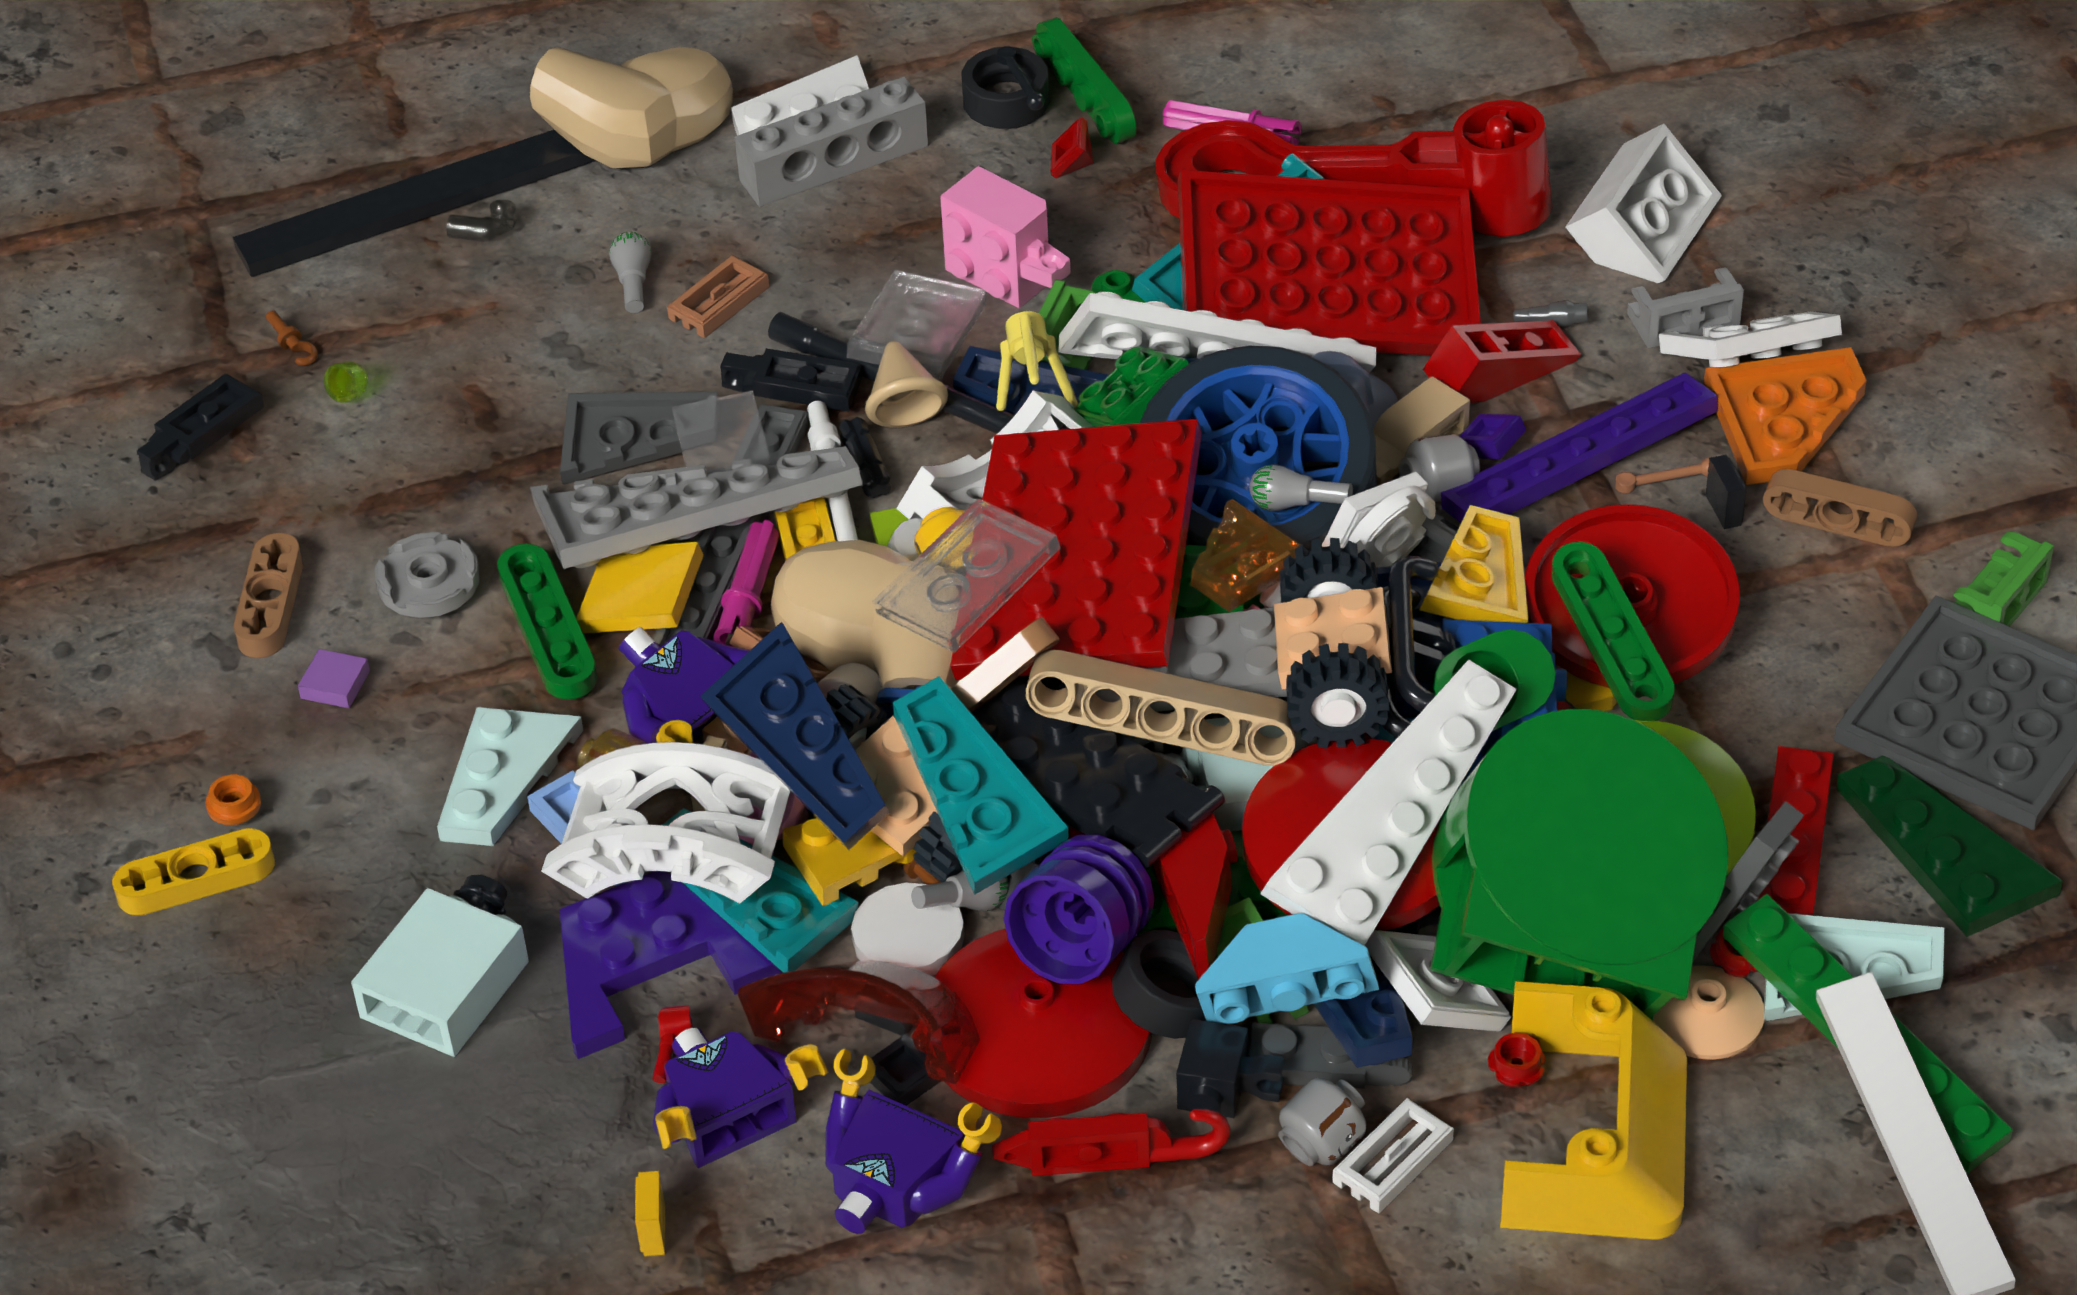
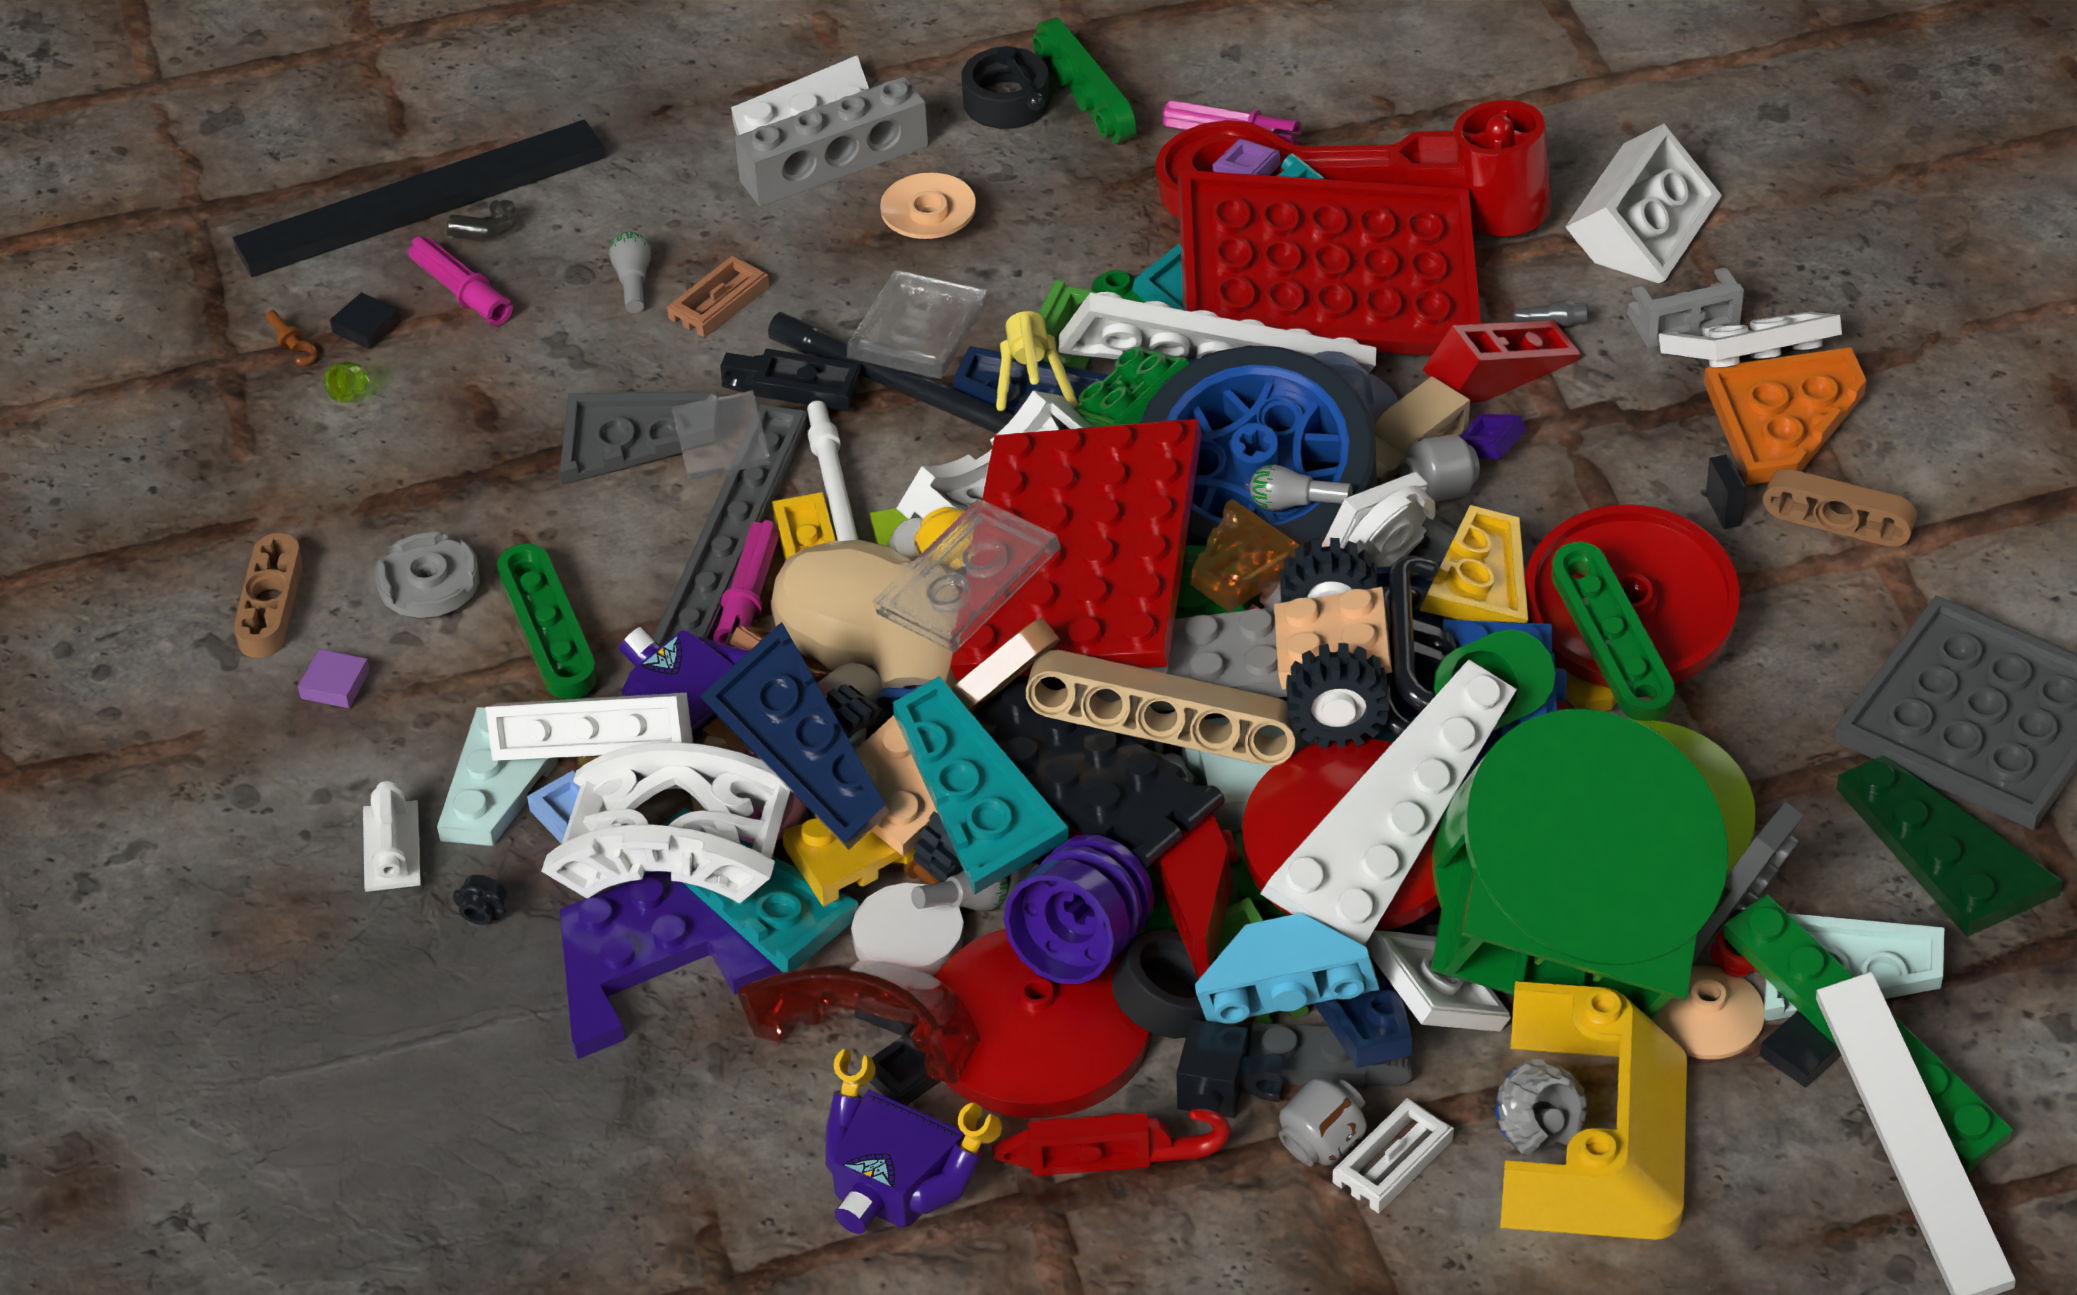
yellow beam [112,828,275,916] -> none
black hinge [137,374,264,481] -> none
orange plate [205,774,261,825] -> none
light aqua brick [351,888,529,1057] -> none
tan piece [530,47,733,168] -> none
light grey wing [530,446,862,569] -> none
yellow tile [576,542,704,633] -> none
yellow tile [635,1171,665,1256] -> none
red hand [652,1005,693,1084] -> none
dark purple torso [653,1028,829,1168] -> none
black axle [839,417,891,498] -> none
tan hat [865,341,948,428] -> none
bright pink hinge [940,166,1071,309] -> none
red slope [1050,117,1094,179] -> none
dark purple plate [1441,372,1717,523] -> none
red plate [1488,1033,1546,1087] -> none
nougat hinge [1615,457,1711,493] -> none
red plate [1758,746,1834,916] -> none
bright green hinge [1953,532,2054,626] -> none
none -> black tile [330,292,401,349]
none -> white hinge [363,781,421,892]
none -> dark pink axle [408,236,513,326]
none -> white plate [485,693,693,761]
none -> light nougat dish [880,172,976,239]
none -> medium lavender tile [1213,139,1281,176]
none -> light grey piece [1495,1059,1587,1155]
none -> black tile [1759,1010,1841,1088]

